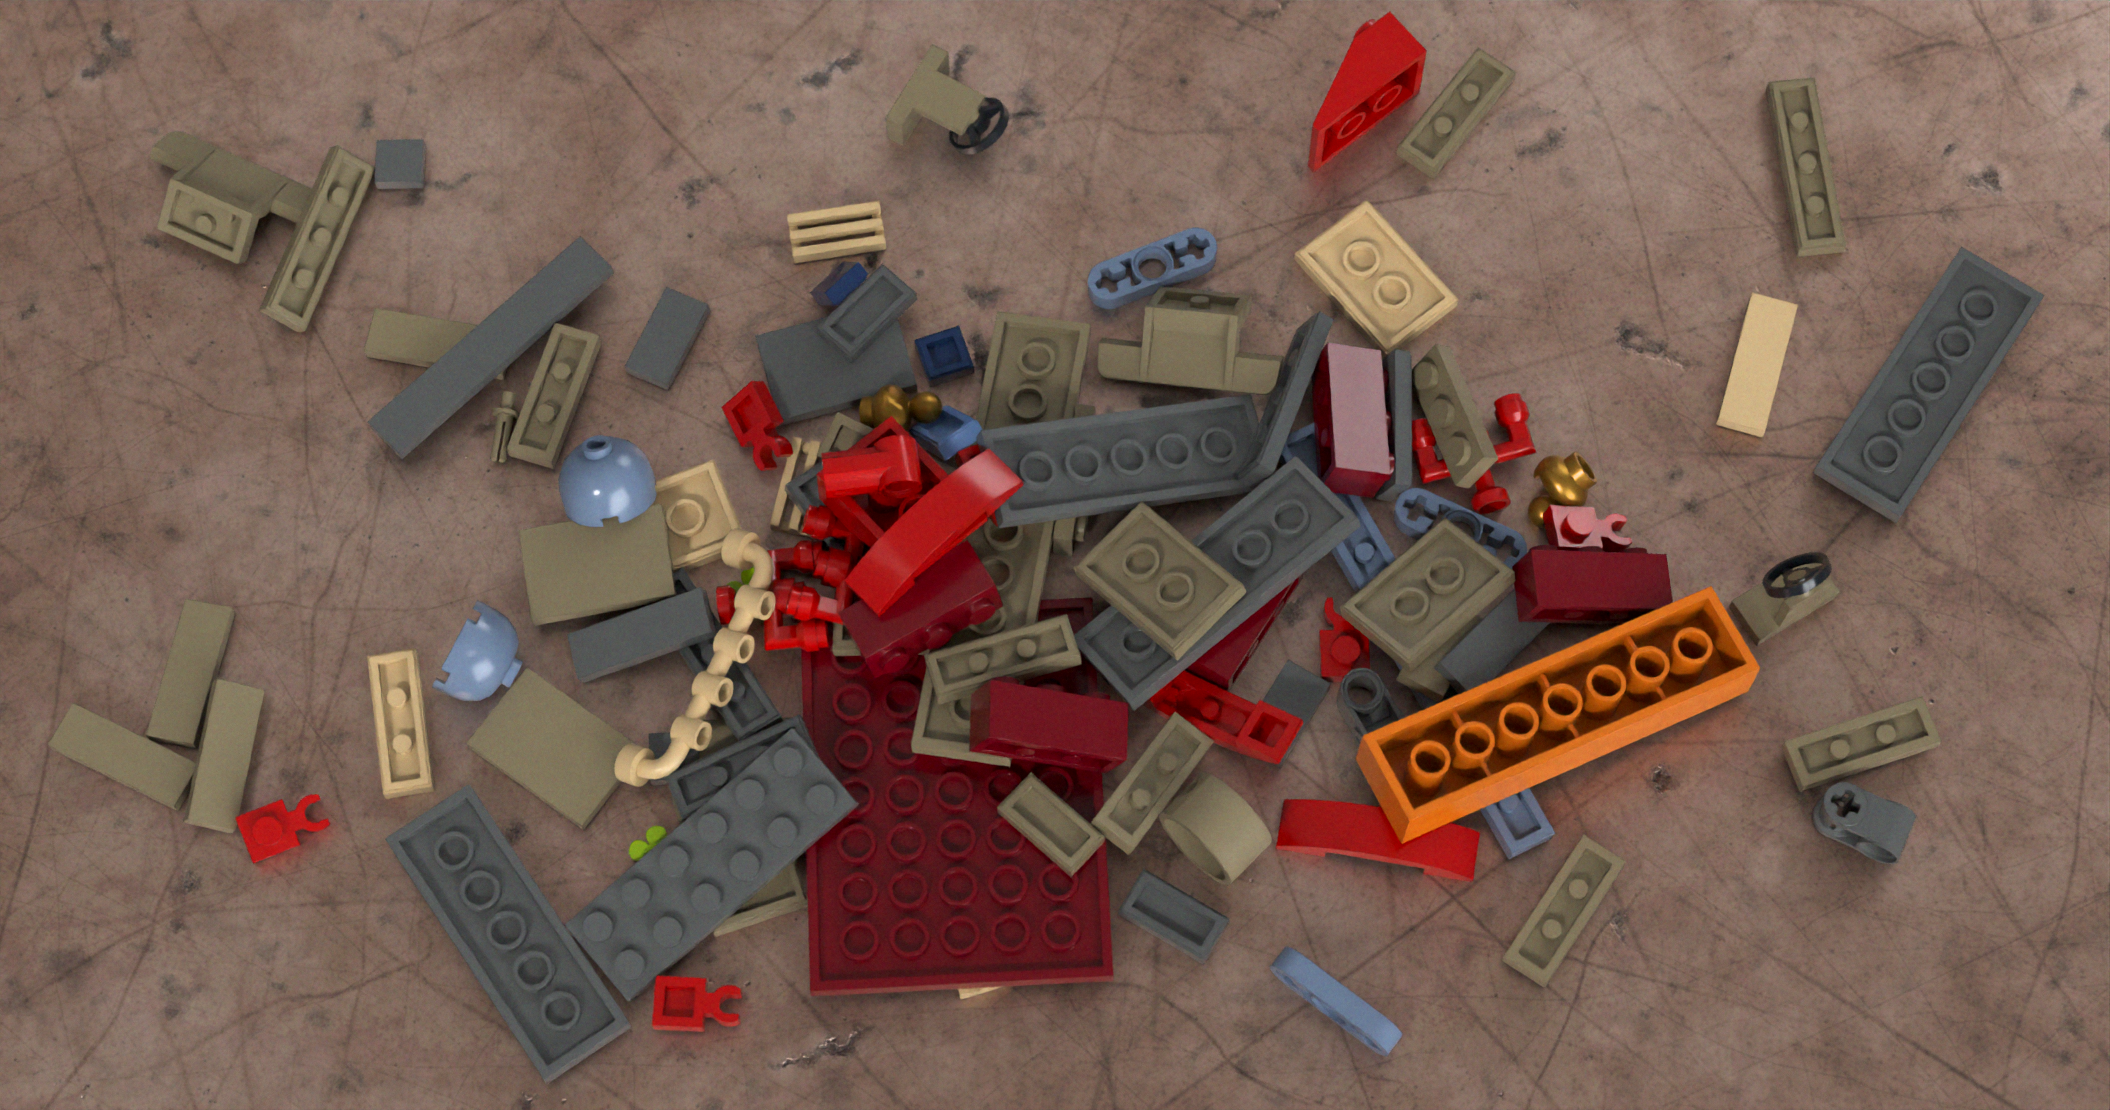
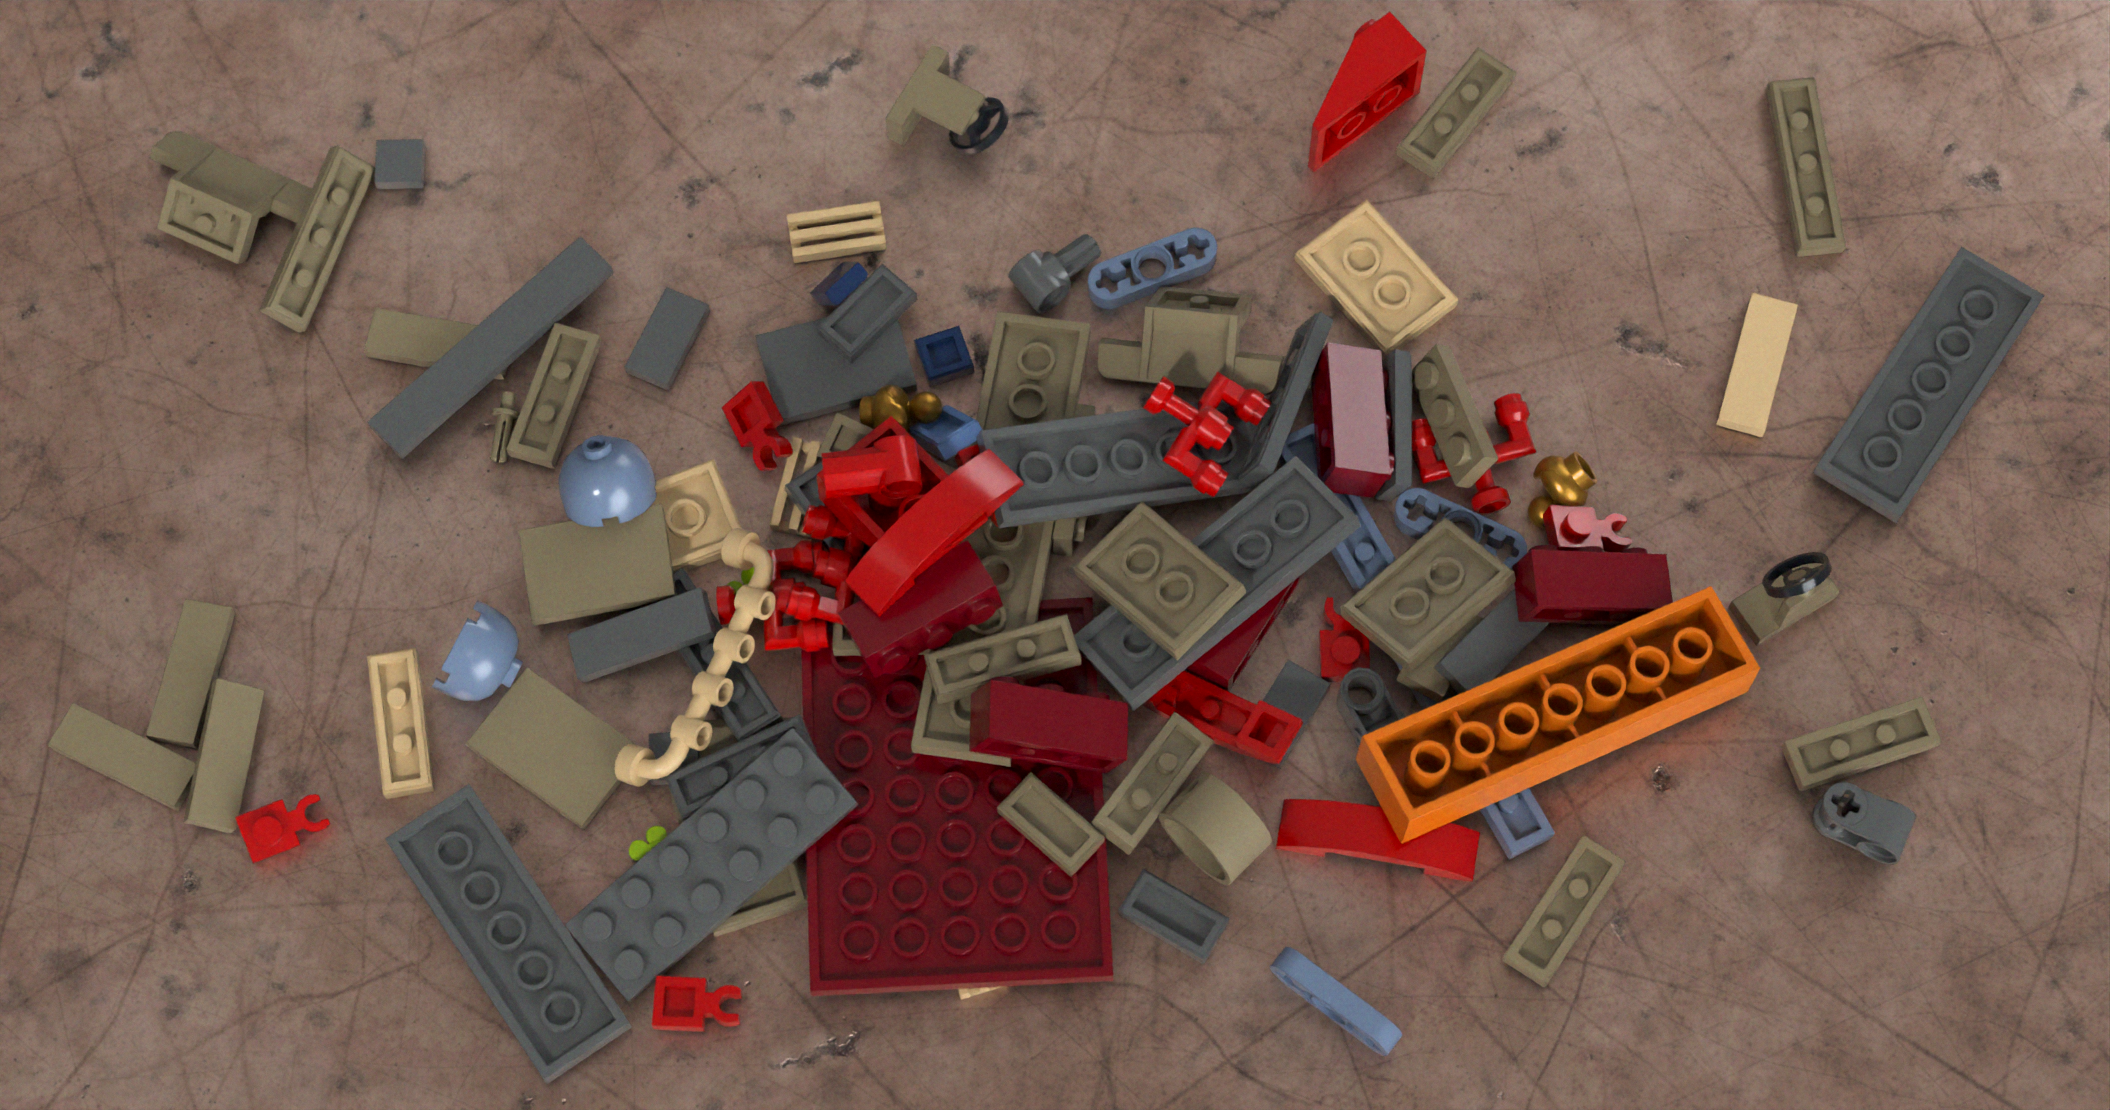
none -> dark grey axle [1008,234,1101,314]
none -> red piece [1143,372,1272,497]

